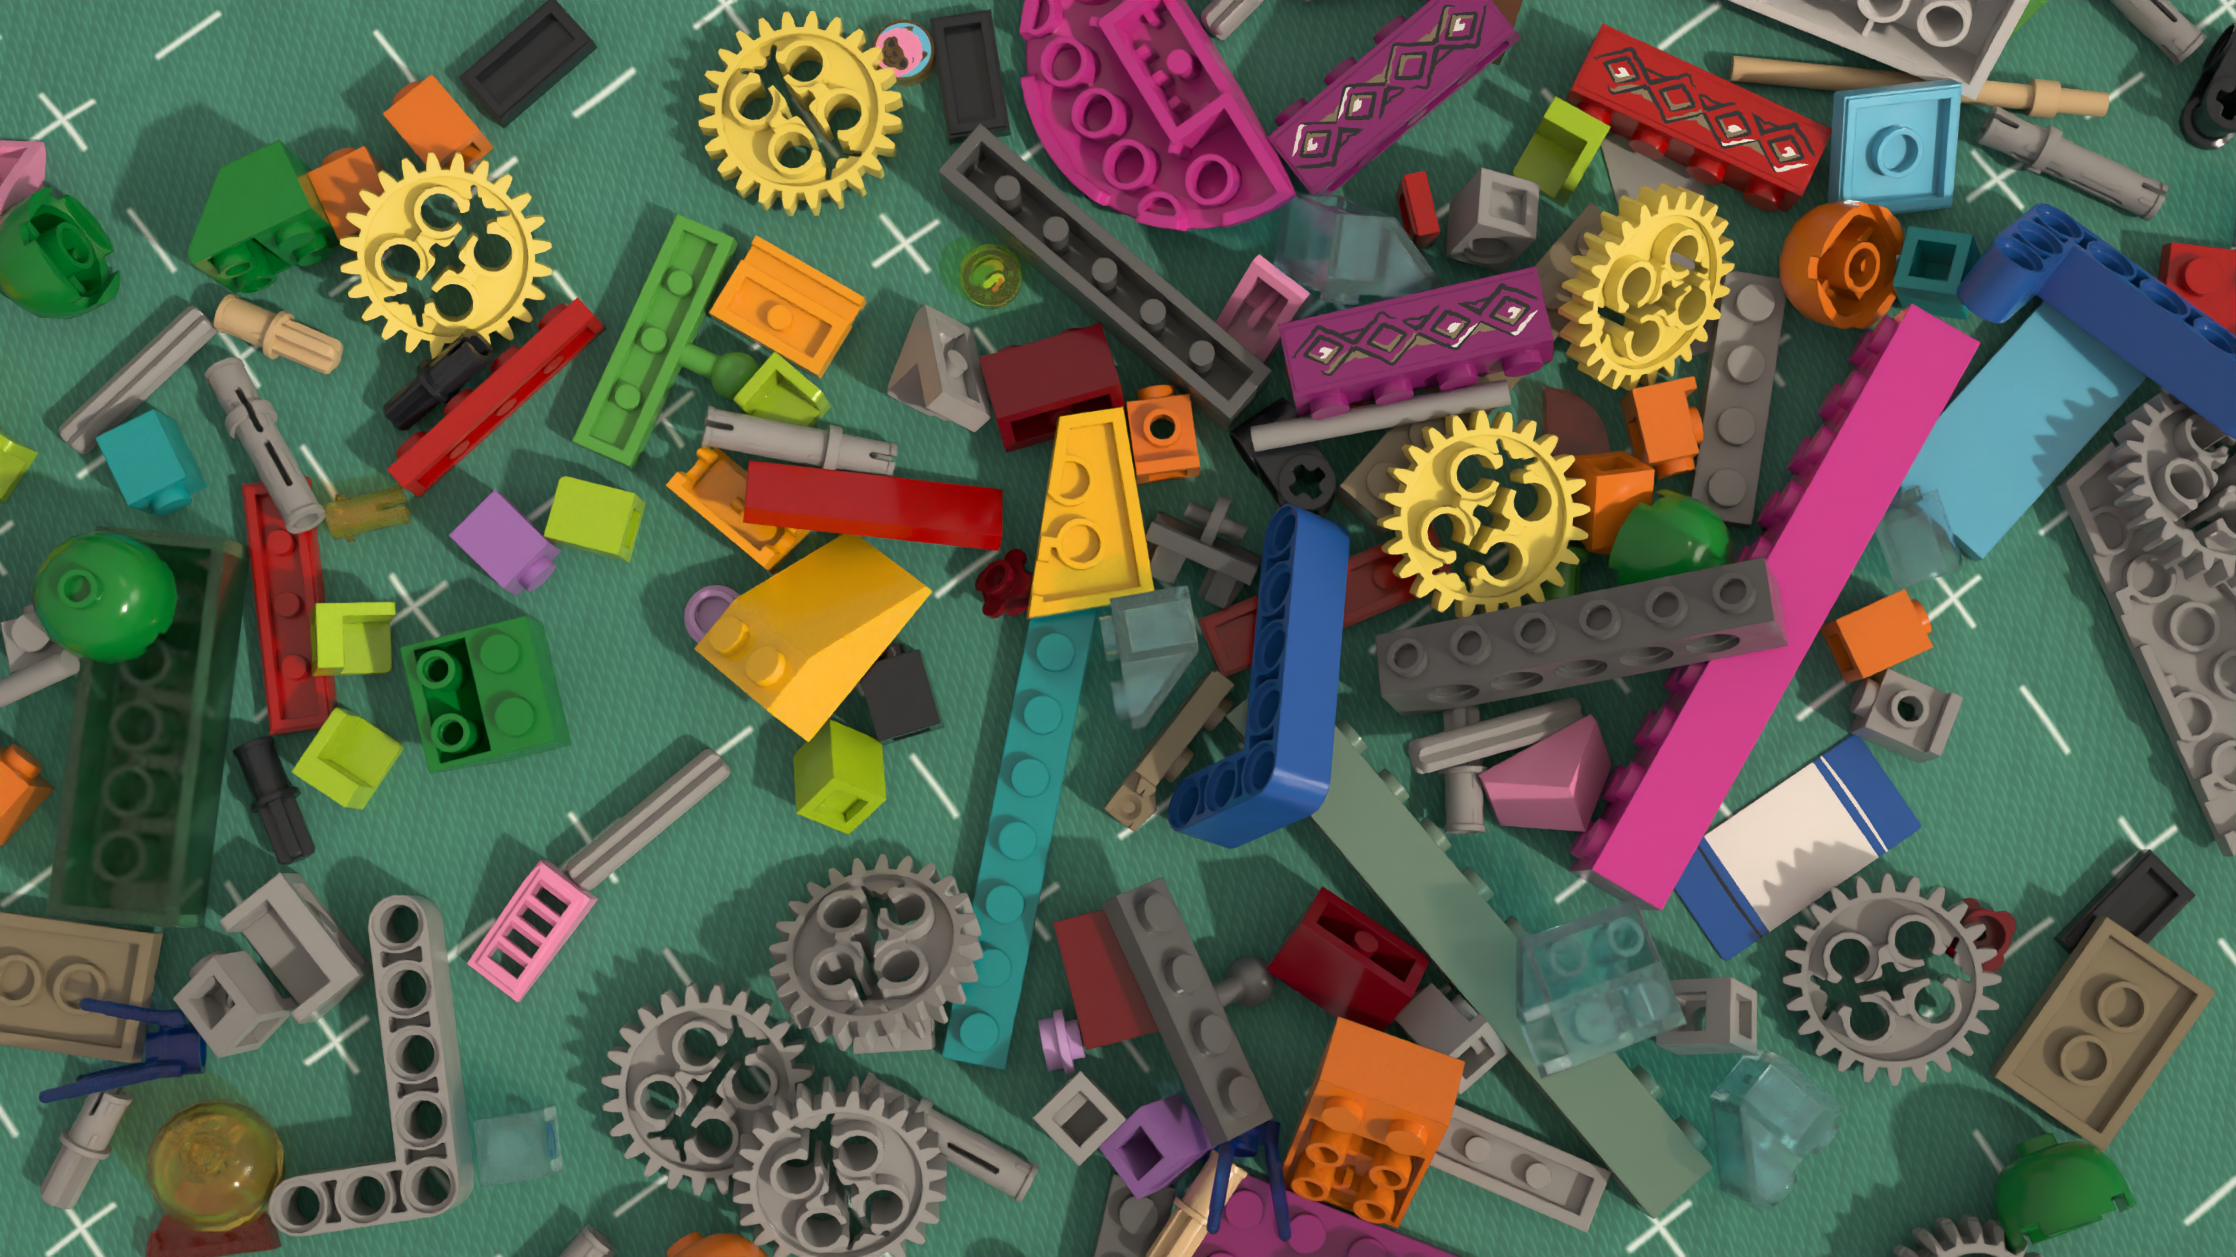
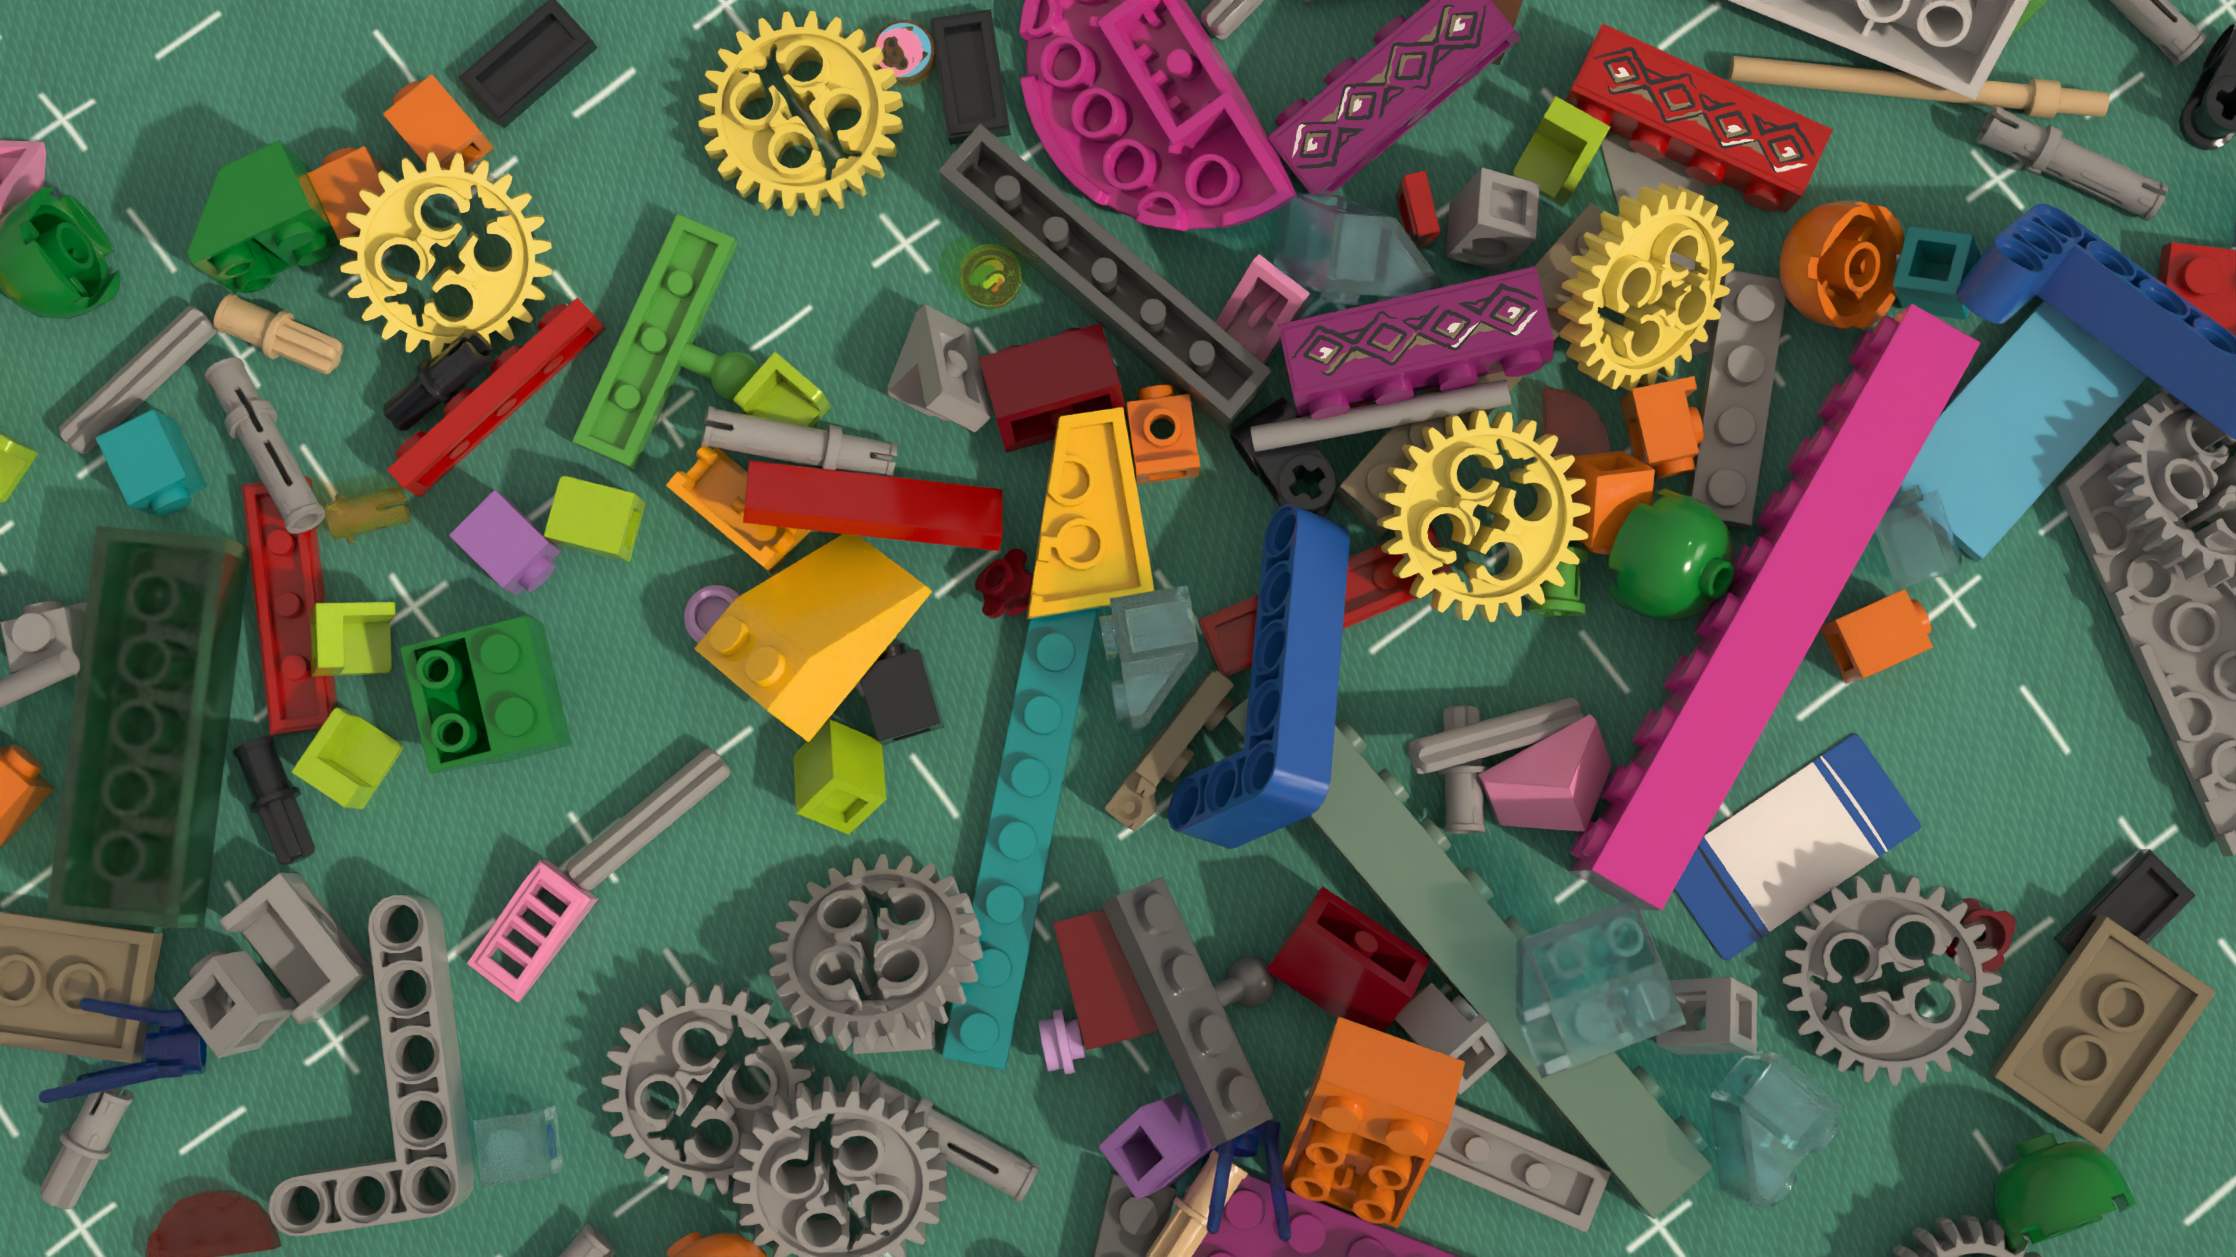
green cylinder [31,531,178,664] -> none
clear yellow cylinder [146,1099,286,1234] -> none
light orange plate [709,235,867,380] -> none
light grey brick [1033,1070,1127,1166] -> none
dark grey hips [1145,494,1262,609] -> none
dark grey brick [1375,557,1788,718] -> none
medium azure tile [1827,79,1962,215] -> none
light grey brick [1850,668,1964,763] -> none

